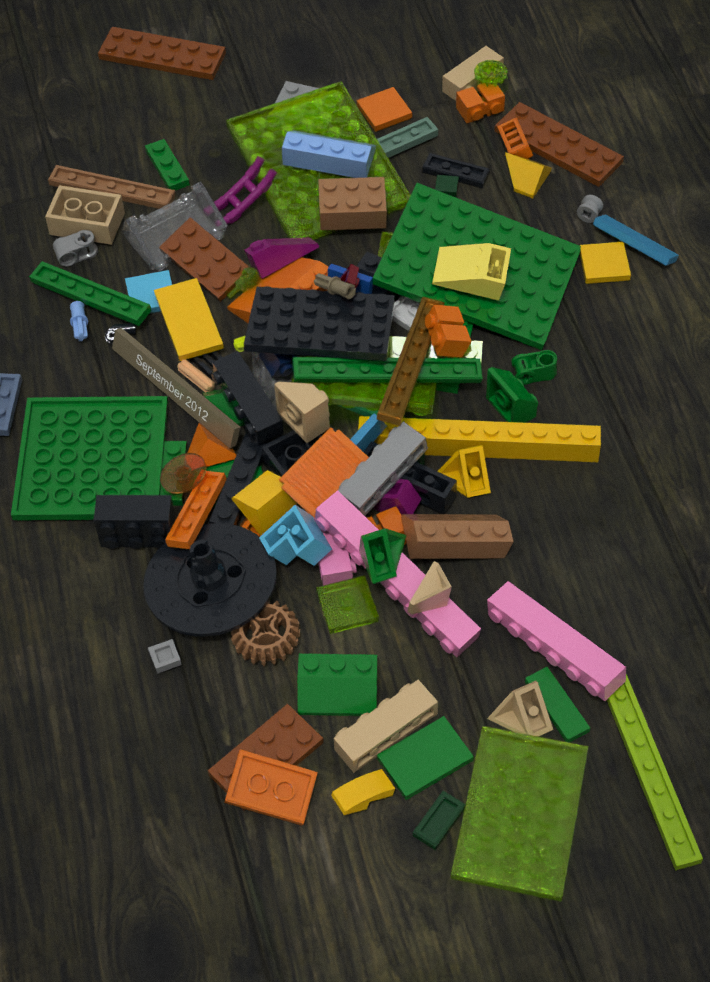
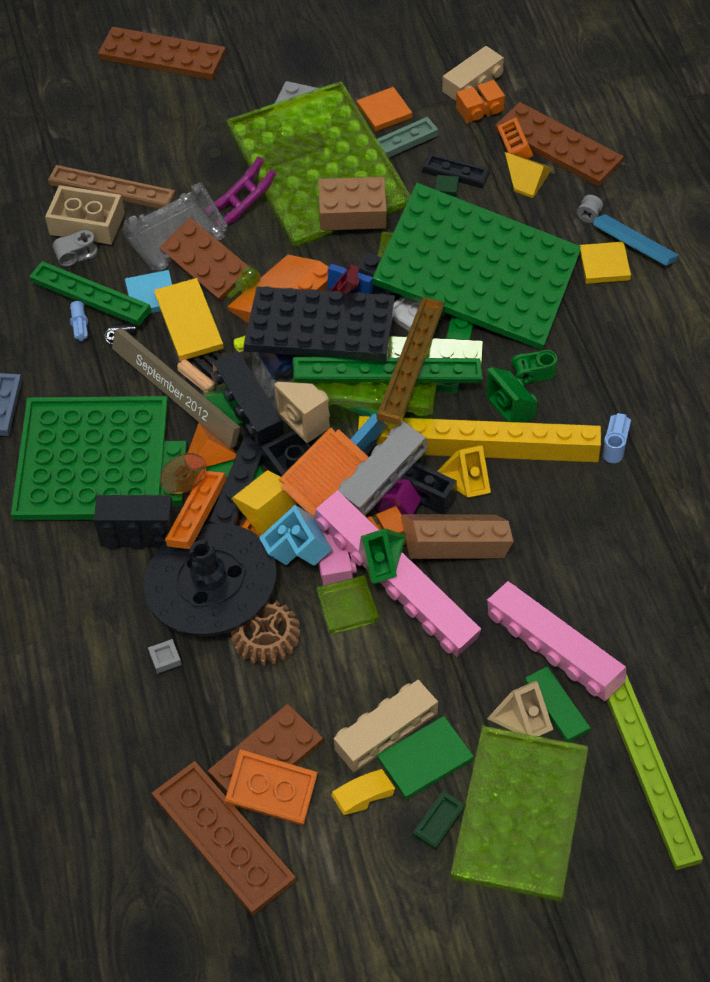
green plate [145,139,190,191] -> none
magenta slope [244,237,319,278] -> none
light blue slope [282,130,376,178] -> none
green slope [297,654,378,716] -> none
dark tan axle [314,273,356,299] -> none
tan slope [407,561,452,614] -> none
orange piece [425,305,472,357] -> none
light yellow slope [432,243,511,301] -> none
clear neon green gear [474,60,508,86] -> none
none -> dark orange plate [152,761,296,916]
none -> light blue piece [602,413,631,463]

